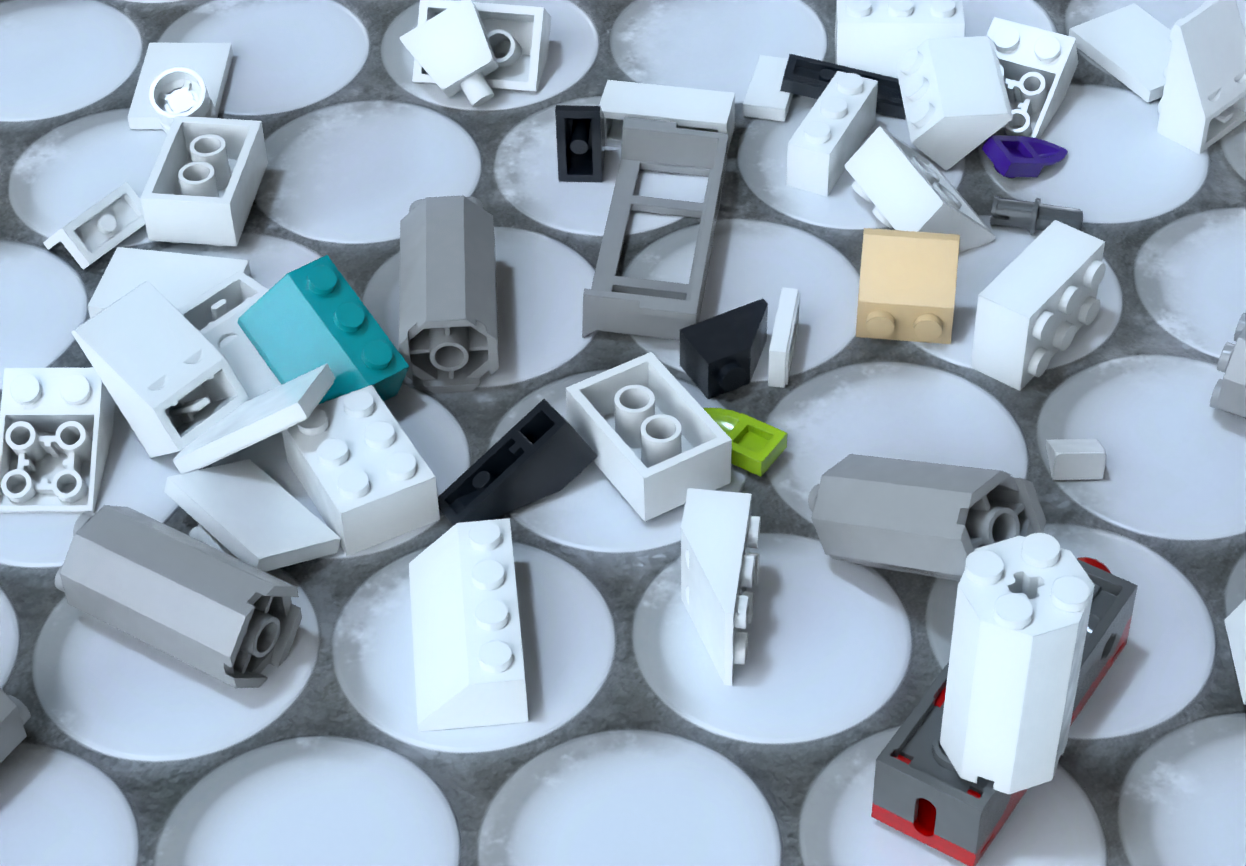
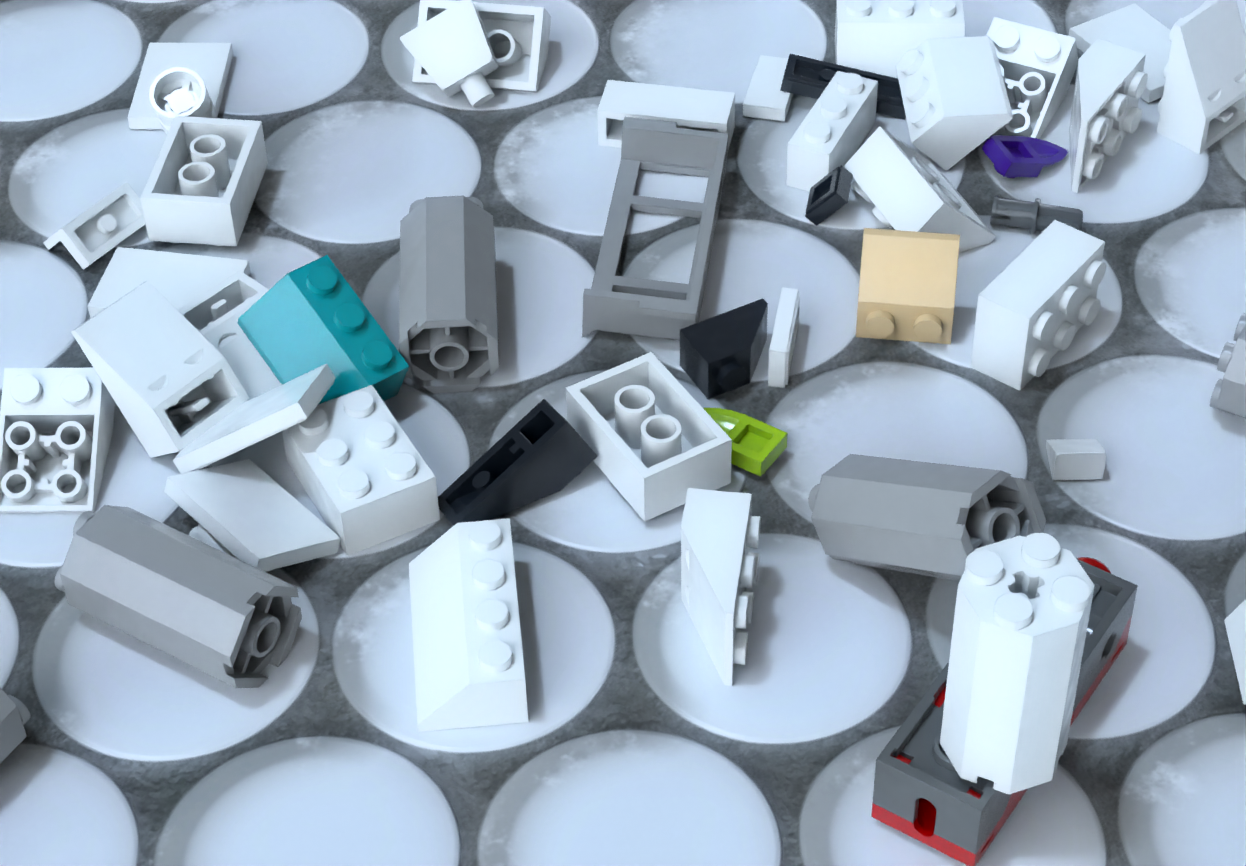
black slope [555,105,605,182] -> none
none -> black tile [805,165,853,226]
none -> white slope [1069,38,1148,193]

